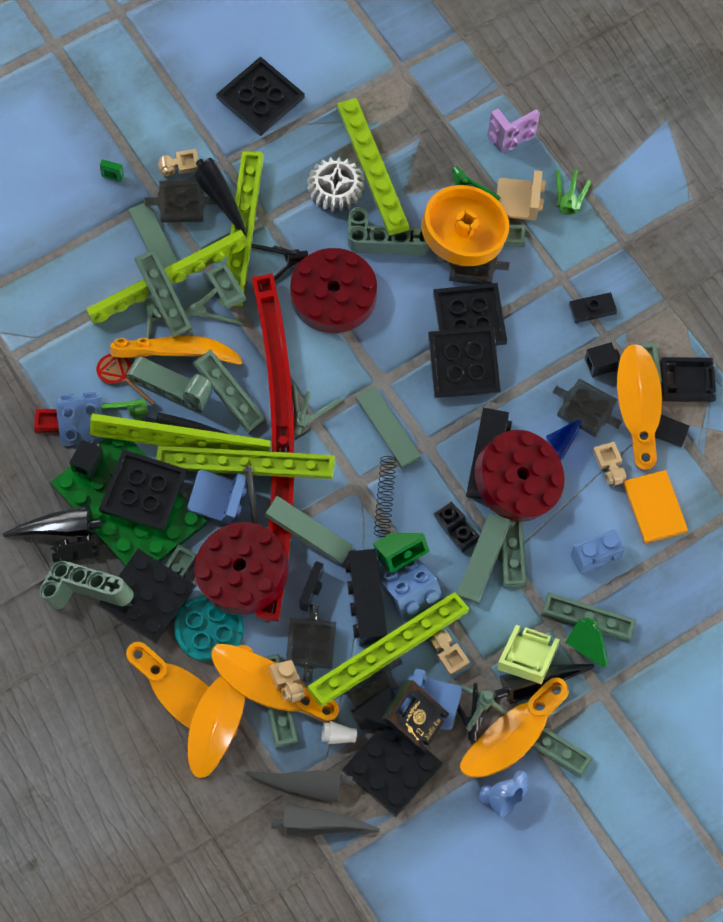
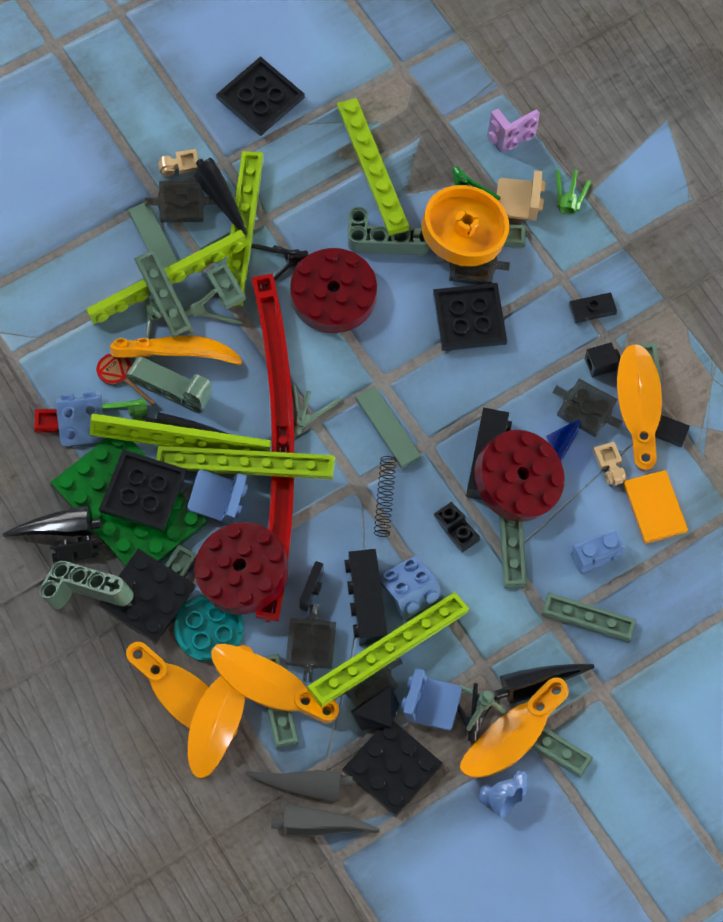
black brick [69,440,104,479] -> none
green tile [100,159,124,182] -> none
sand green tile [193,349,266,433] -> none
dark grey axle [243,465,258,524] -> none
sand green tile [264,496,353,565] -> none
tan plate [269,660,304,703] -> none
white gear [307,157,365,212] -> none
white cone [321,721,357,745] -> none
green slope [373,533,430,574] -> none
black container [382,680,449,753] -> none
black plate [428,326,501,398] -> none
tan plate [429,631,470,676] -> none
sand green tile [457,513,511,604] -> none
yellowish green container [497,625,560,684] -> none
green slope [565,617,609,668] -> none
black container [660,357,716,402] -> none

